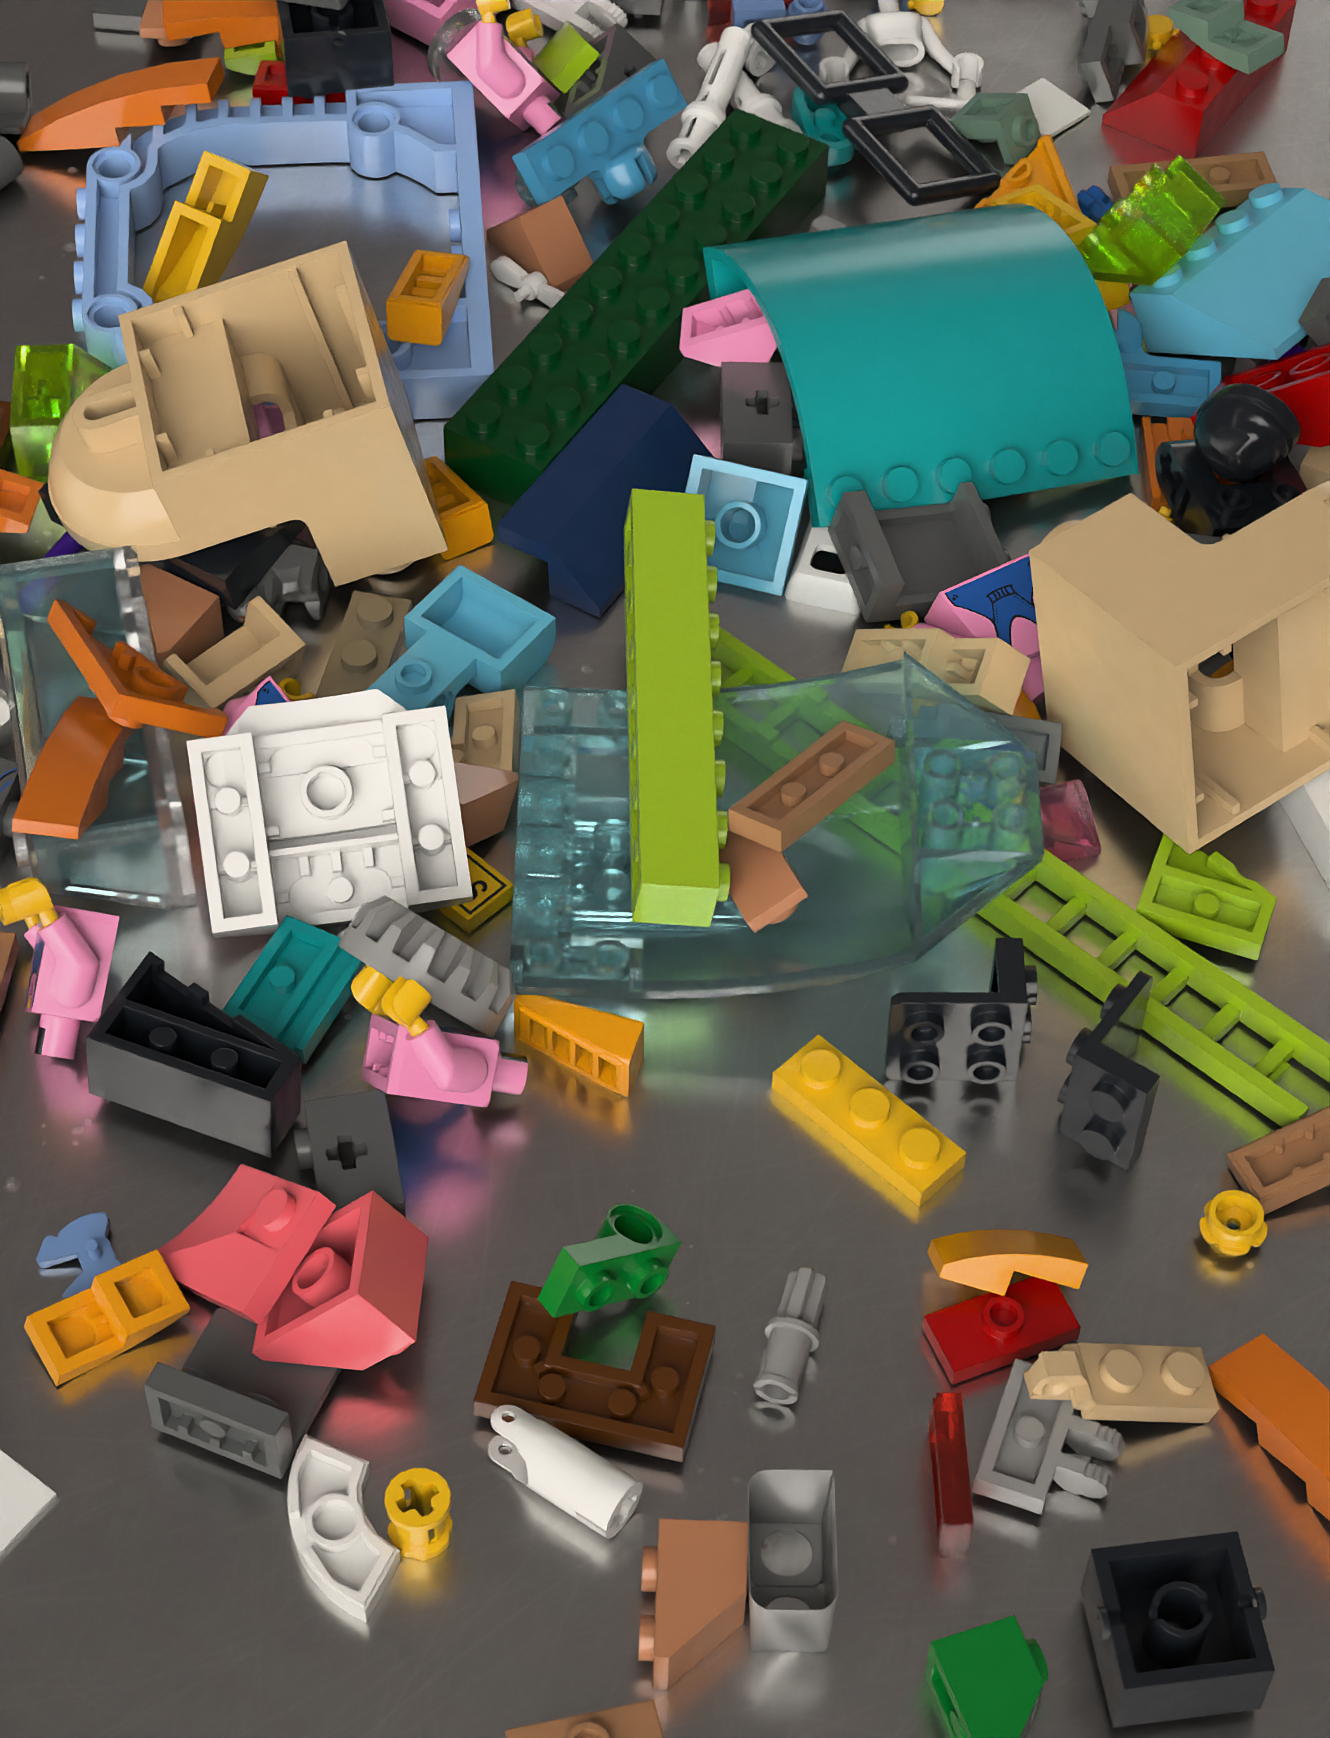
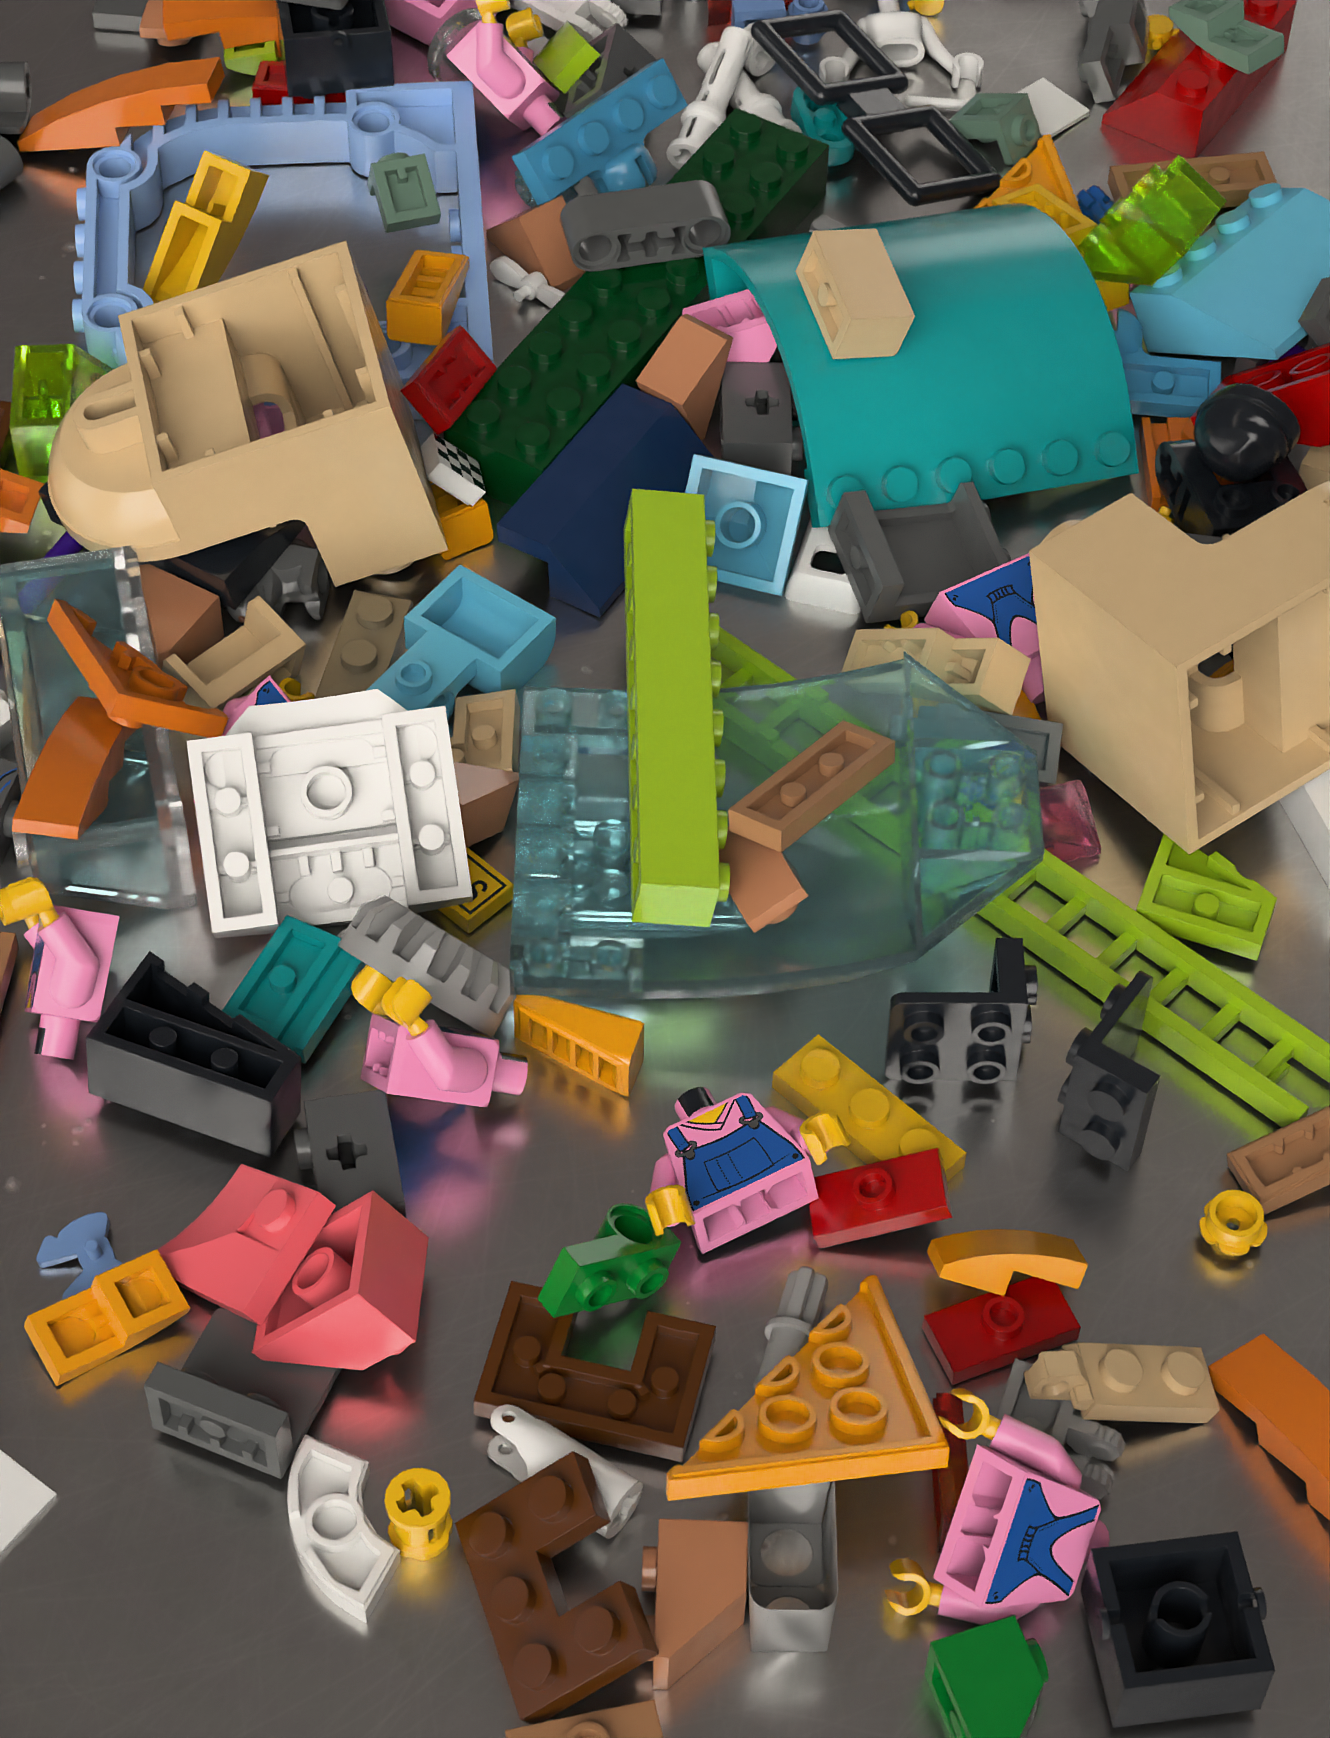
none -> sand green bracket [367,153,441,233]
none -> red plate [400,325,497,435]
none -> white tile [420,433,486,506]
none -> reddish brown plate [455,1451,659,1725]
none -> dark grey beam [560,180,731,272]
none -> nougat slope [636,314,733,440]
none -> torso [645,1087,852,1254]
none -> light orange tile [666,1275,950,1501]
none -> tan panel [796,229,915,359]
none -> red plate [809,1148,952,1249]
none -> bright pink torso [884,1388,1110,1625]

